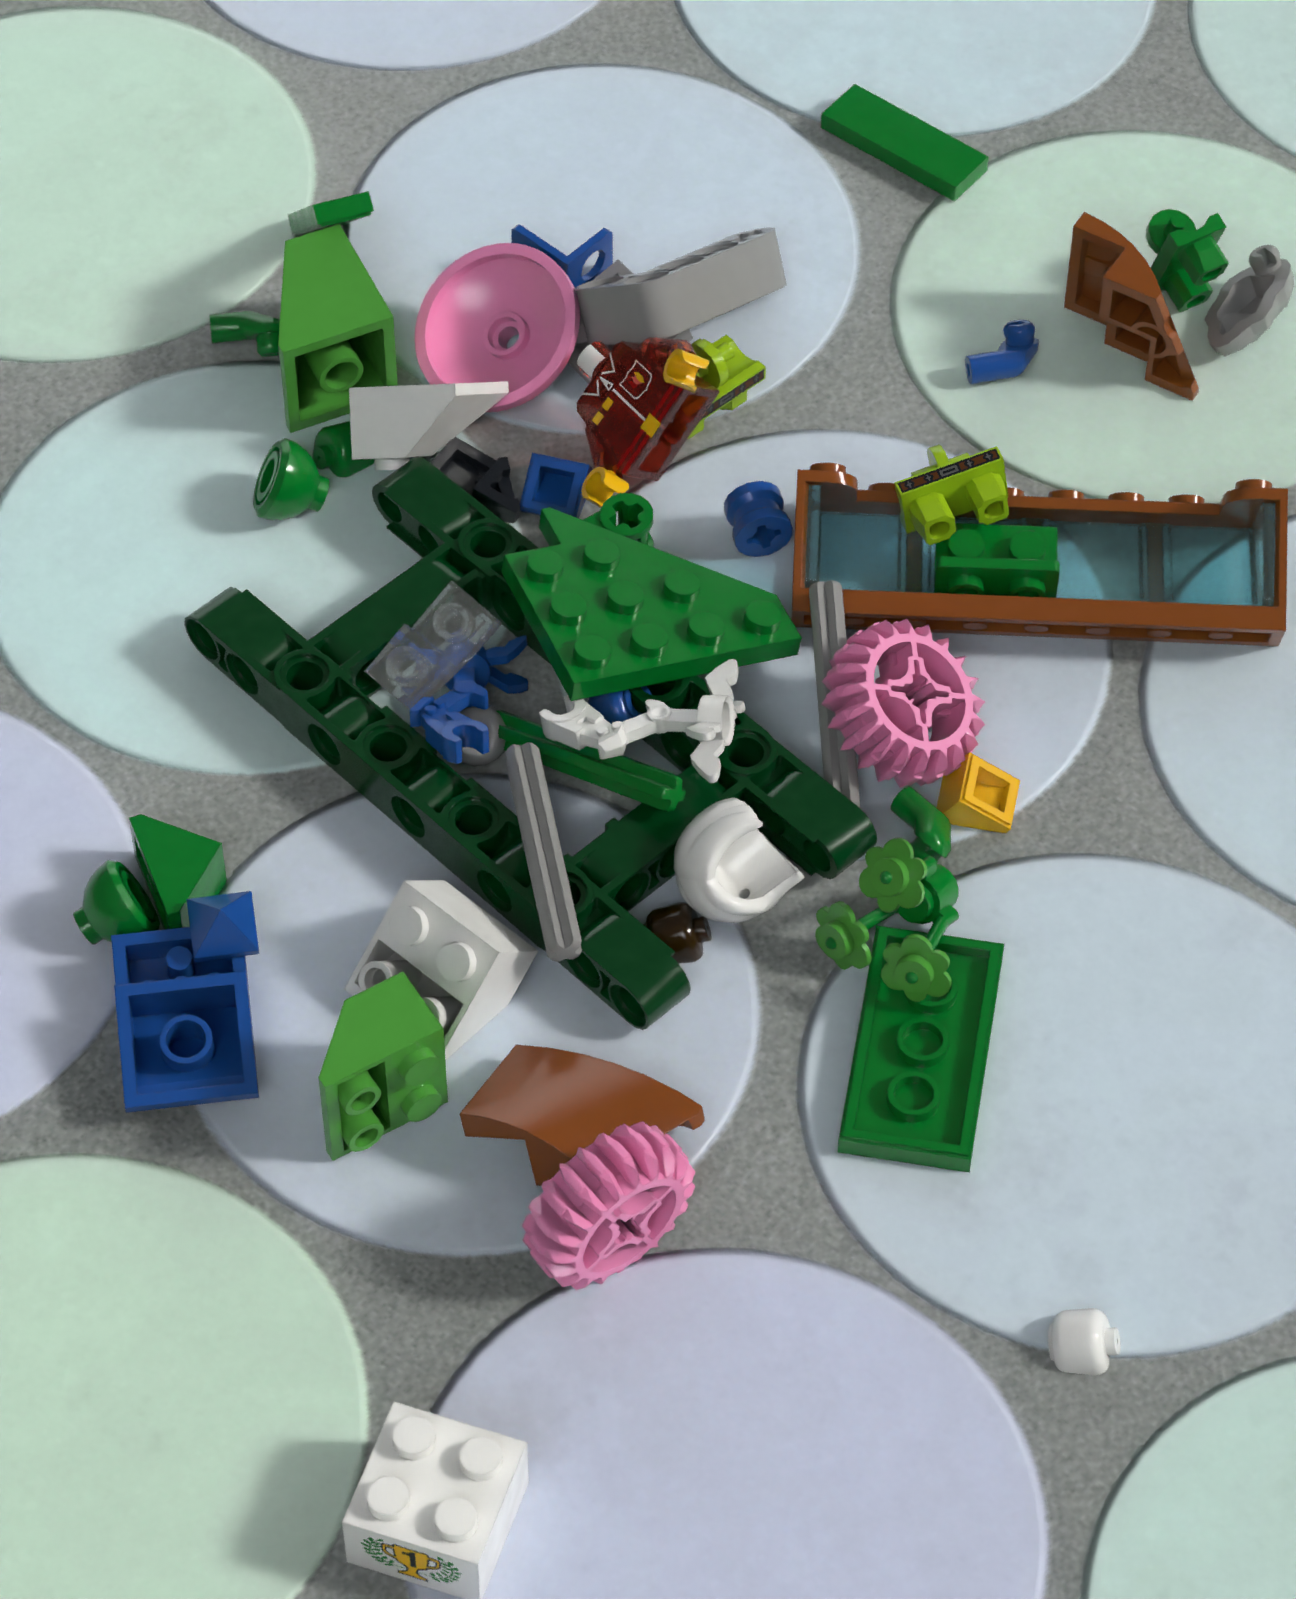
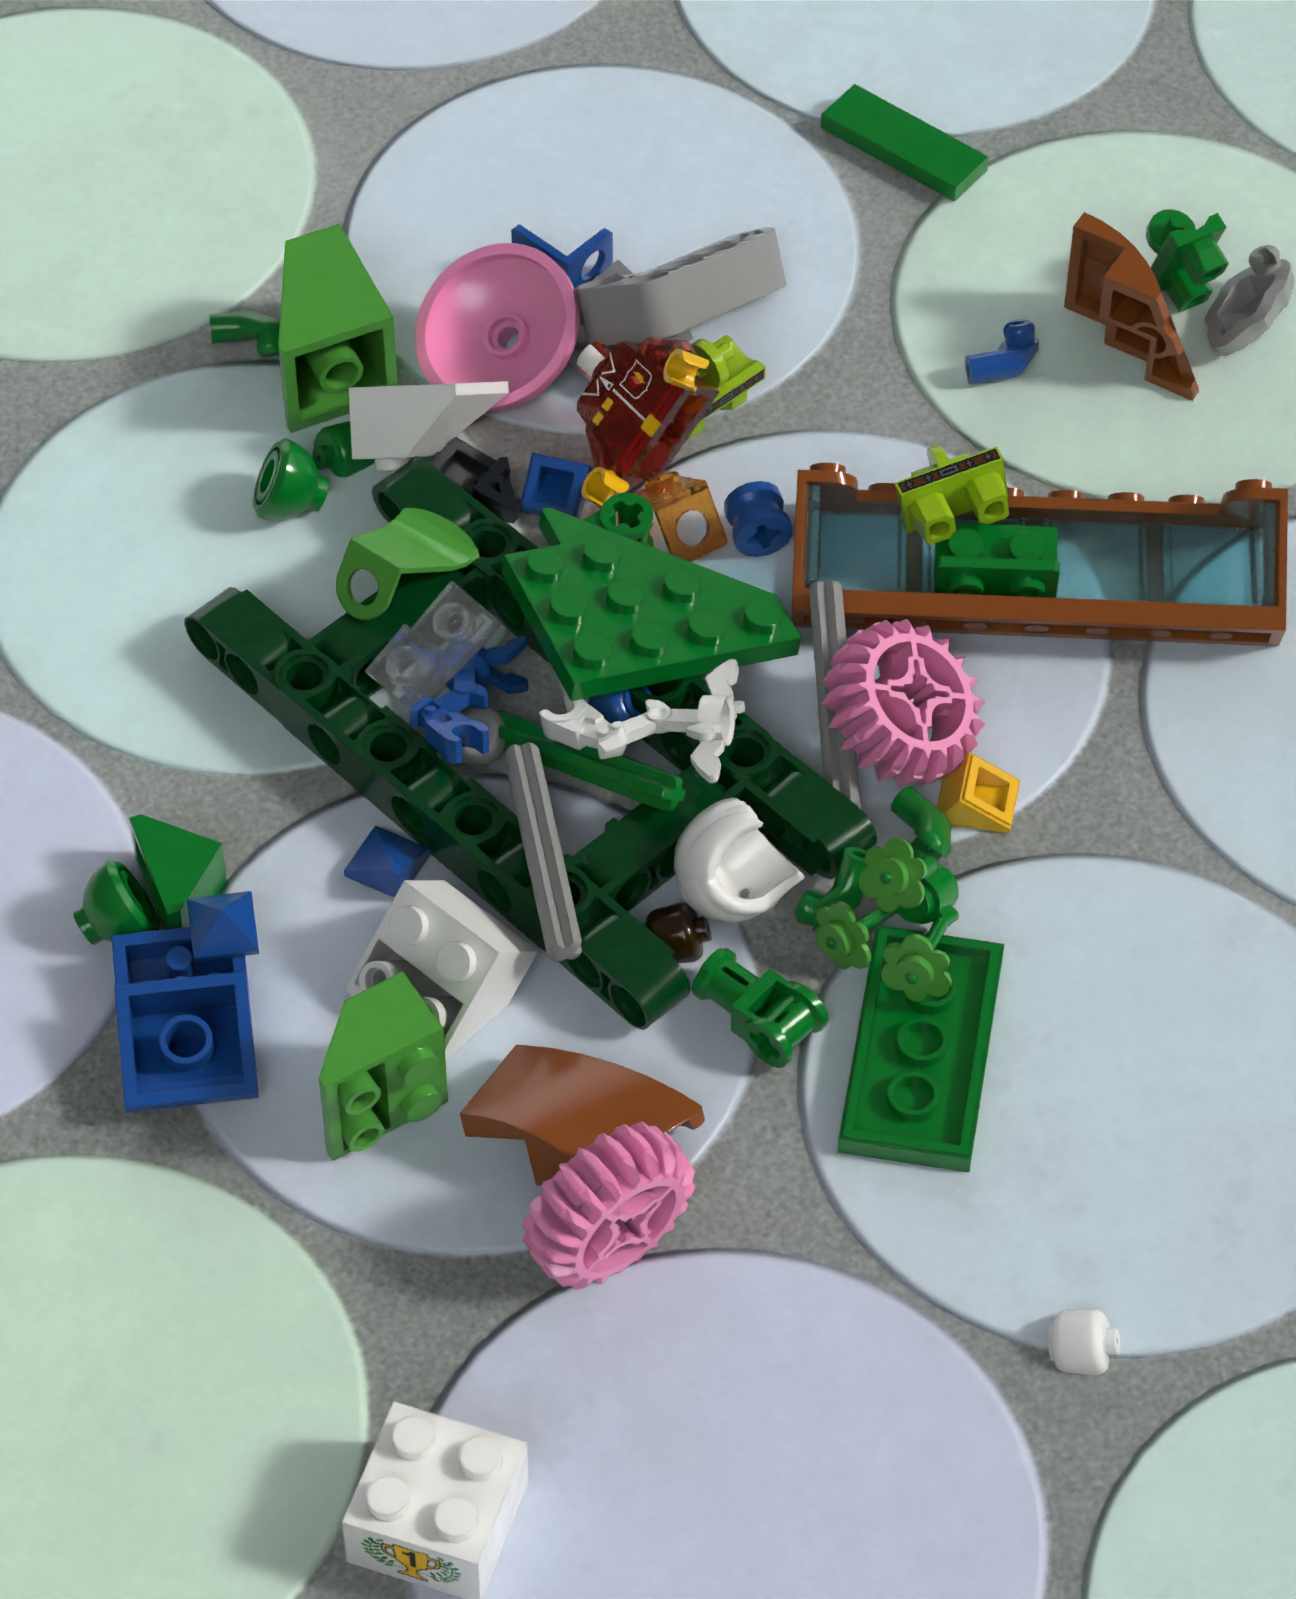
green tile [287,191,374,236] -> none
none -> bright green piece [336,508,480,620]
none -> blue slope [344,825,431,898]
none -> clear orange bracket [633,471,728,562]
none -> green connector [691,948,829,1068]
none -> green arm [795,847,868,932]

